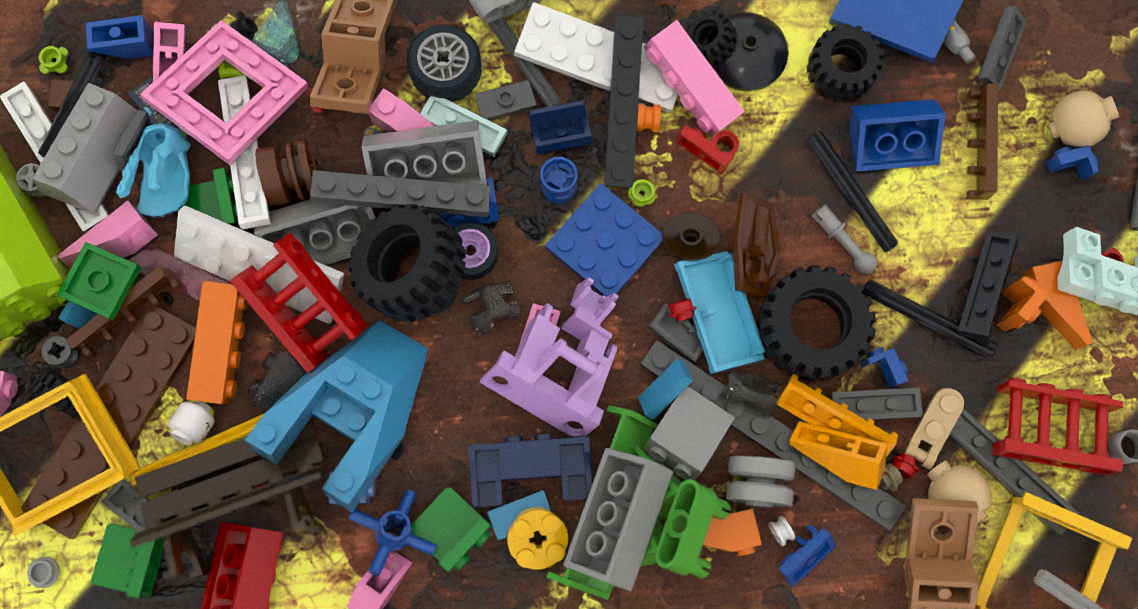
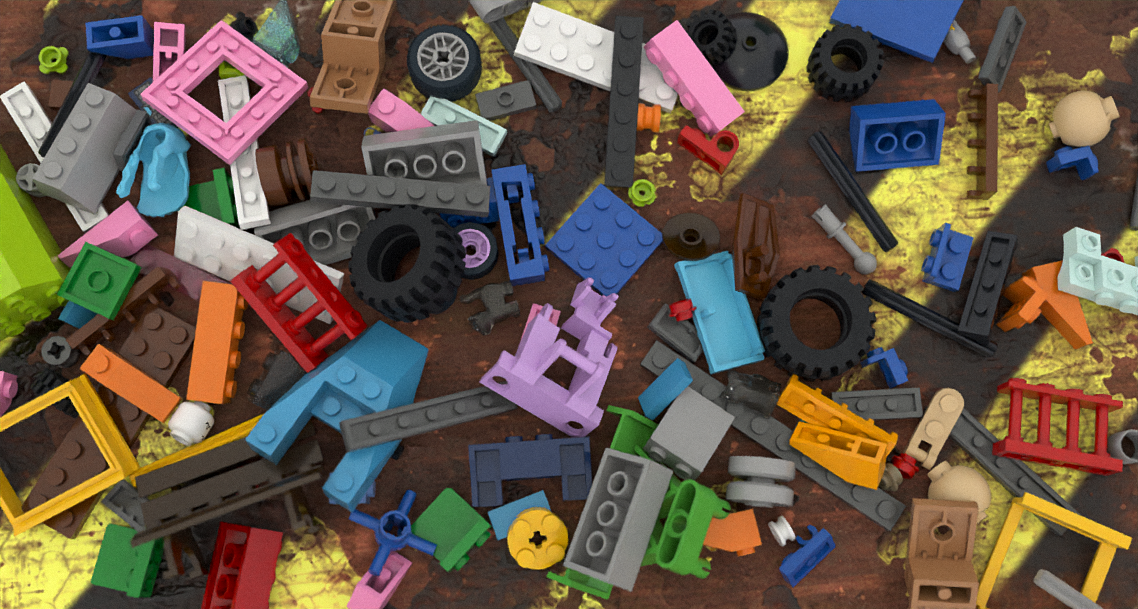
light grey plate [27,557,60,588] -> none
dark blue bracket [529,101,593,155] -> none
blue wheel [540,157,578,204] -> none
none -> orange slope [80,343,182,423]
none -> dark grey tile [339,381,517,453]
none -> blue brick [491,164,549,286]
none -> blue bracket [921,223,974,292]

